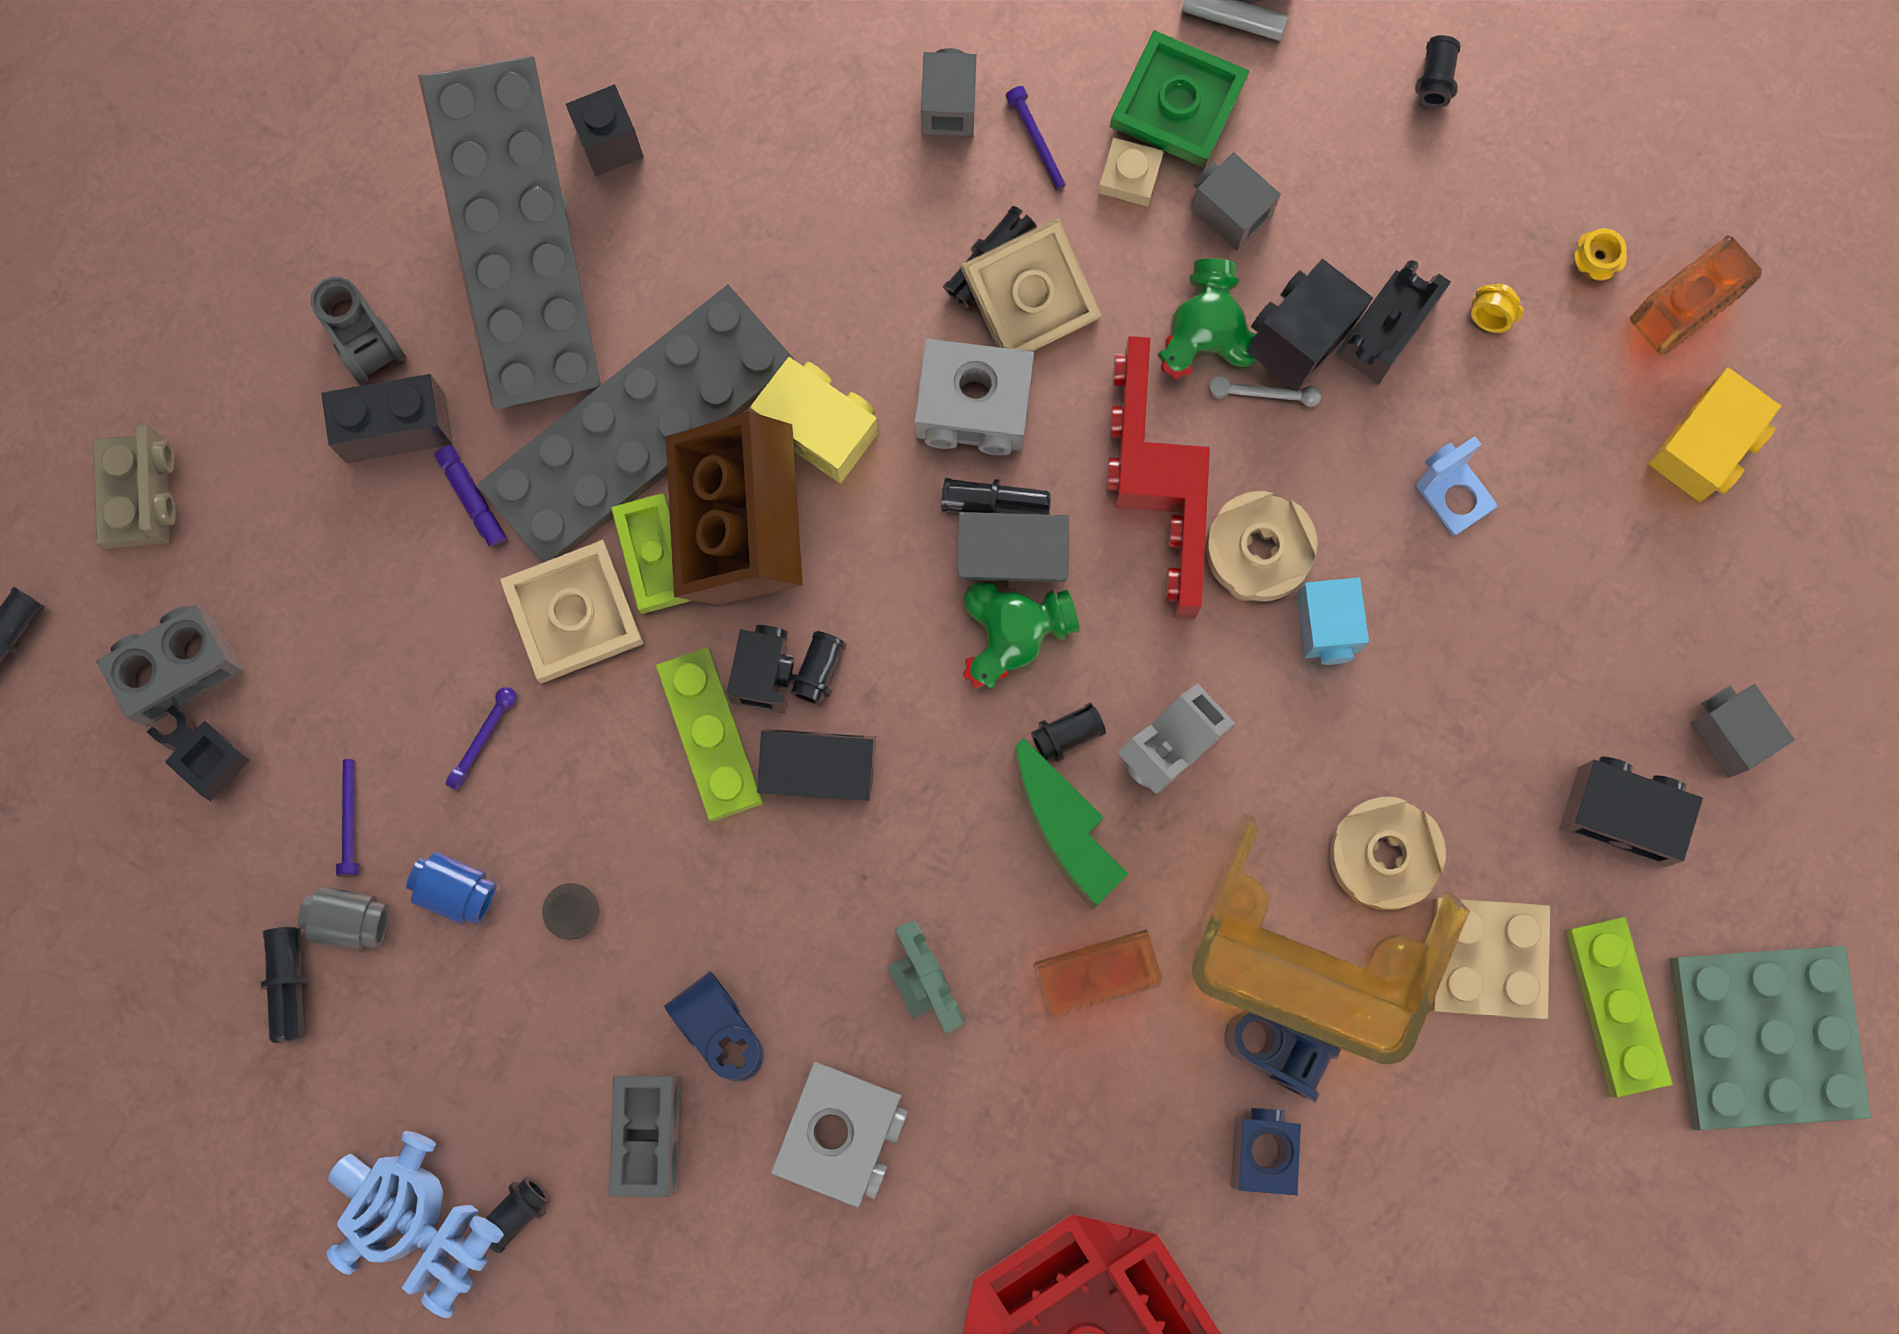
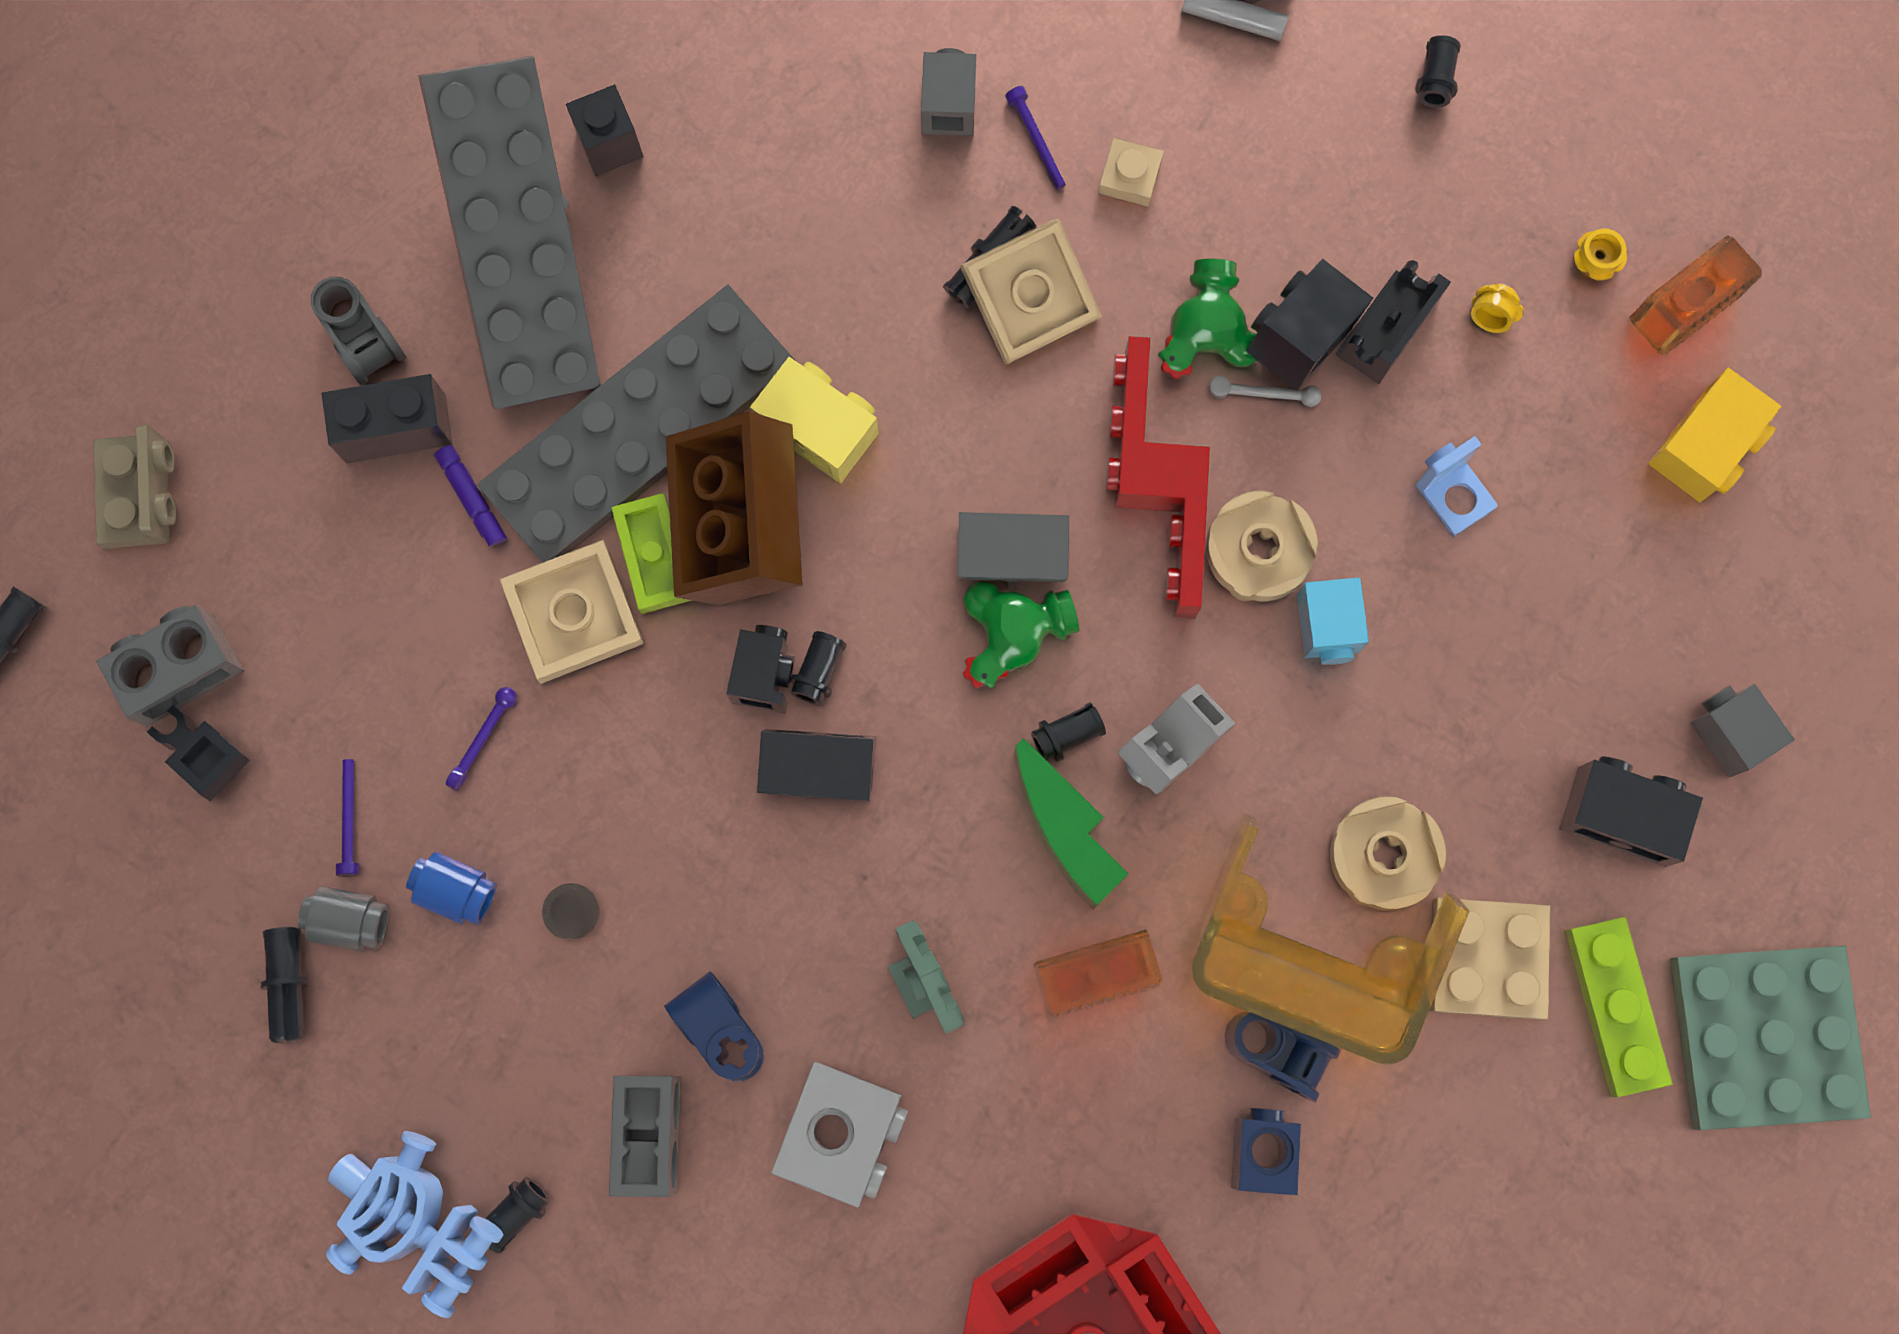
lime plate [656,647,764,822] -> none
light grey brick [915,338,1034,455] -> none
black axle [941,478,1051,515] -> none
green plate [1110,30,1249,168] -> none
dark grey brick [1191,152,1281,251] -> none

